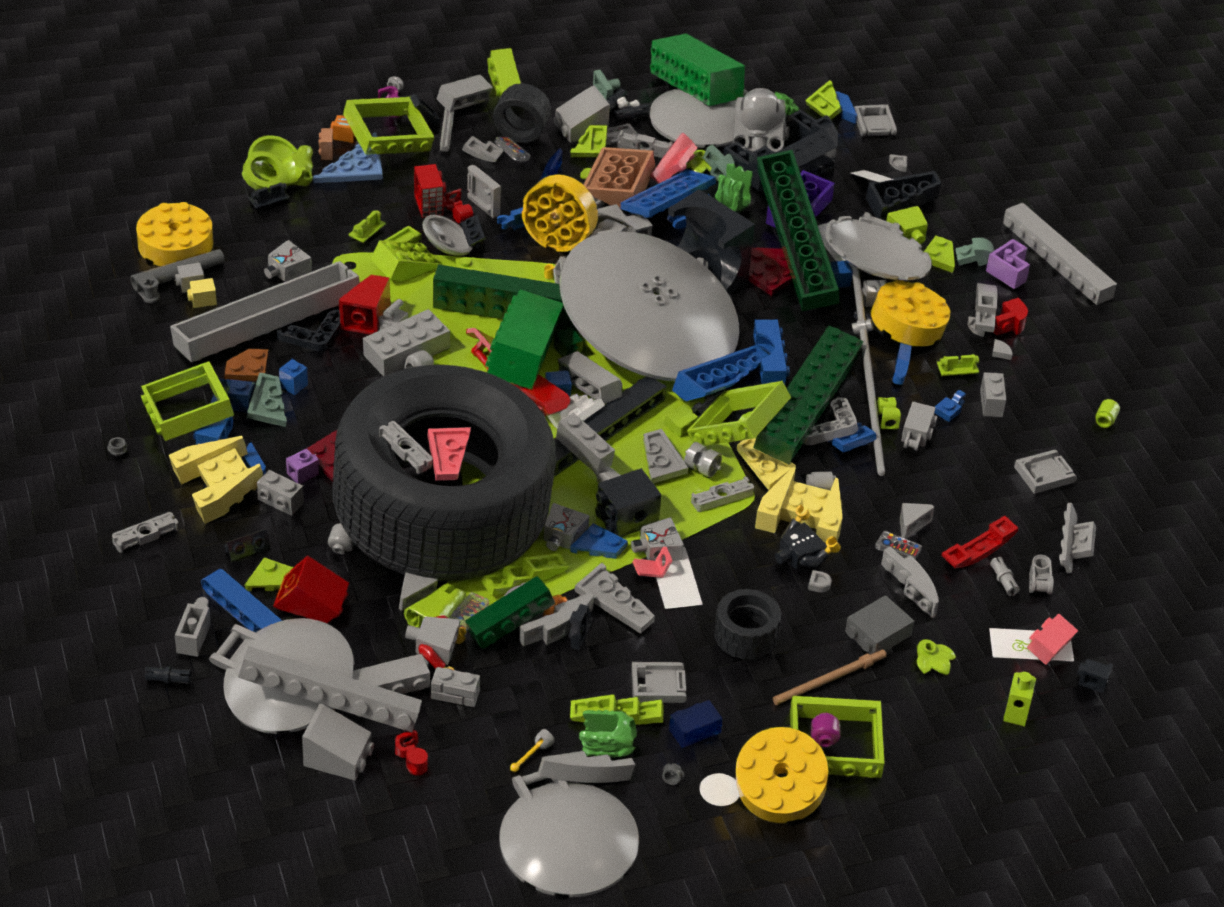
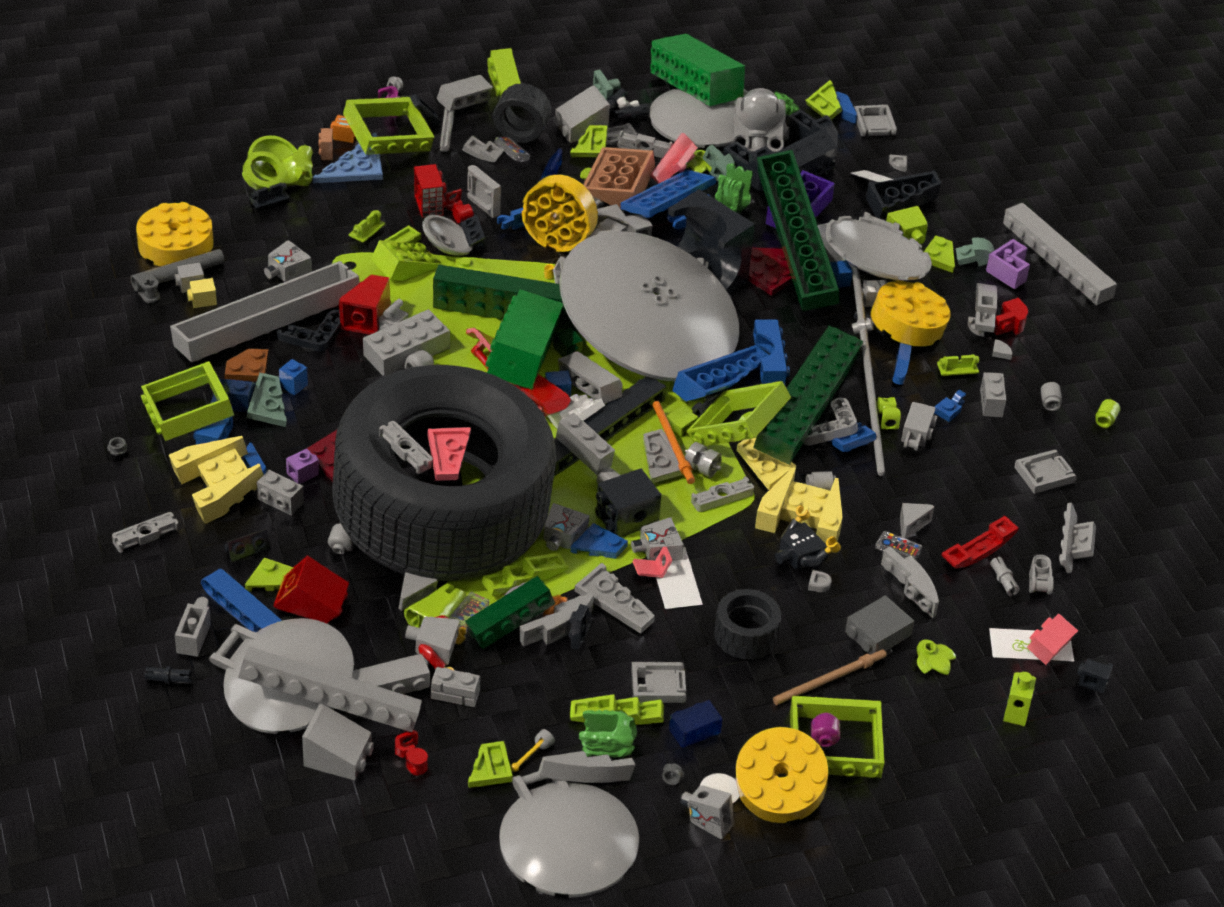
none -> lime wing [468,741,512,788]
none -> orange bar [653,401,695,484]
none -> light grey torso [680,785,734,839]
none -> light grey brick [1041,382,1062,411]

